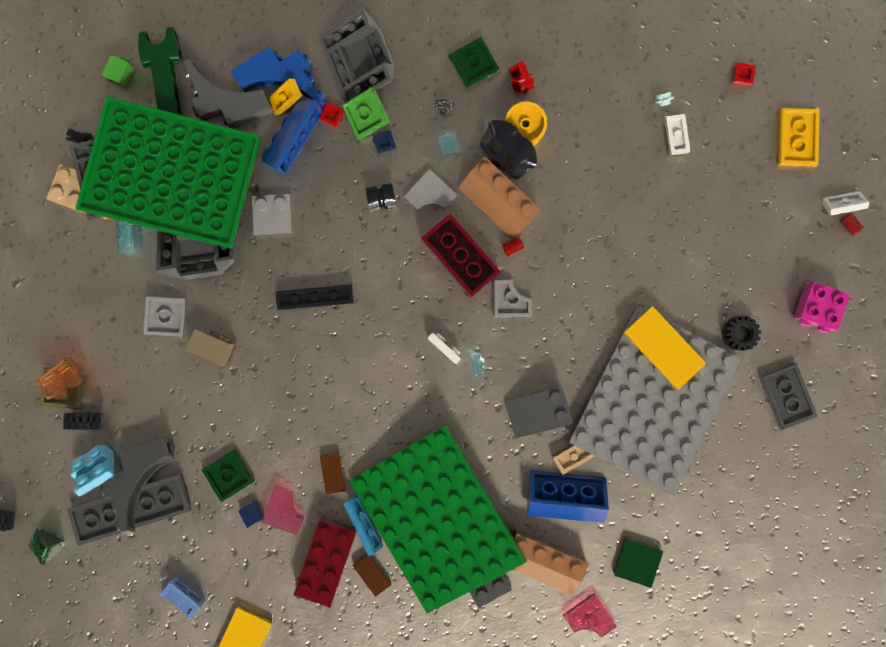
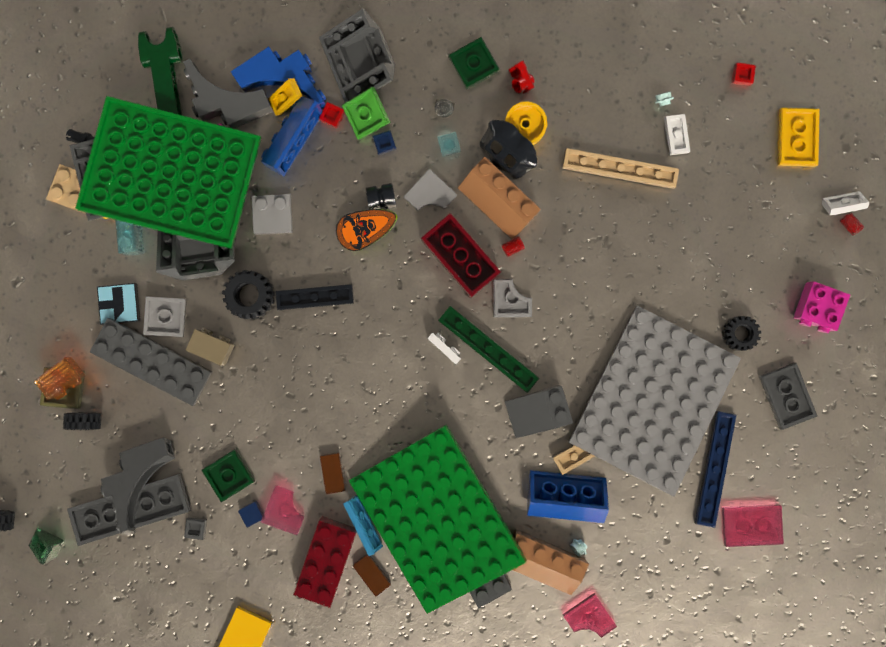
medium azure plate [70,443,114,497] -> none
bright green brick [101,55,135,89] -> none
medium blue hinge [159,577,205,620] -> none
clear light blue plate [472,355,486,375] -> none
dark green tile [614,538,663,588] -> none
yellow tile [624,306,706,390] -> none
none -> dark grey plate [90,318,212,406]
none -> tile [97,283,140,325]
none -> dark grey tile [184,517,207,540]
none -> black tyre [222,270,275,319]
none -> shield [336,209,397,251]
none -> dark green plate [438,306,540,393]
none -> tan plate [562,148,679,189]
none -> light aqua plate [570,539,587,557]
none -> dark blue tile [695,411,737,528]
none -> clear pink tile [722,504,784,547]

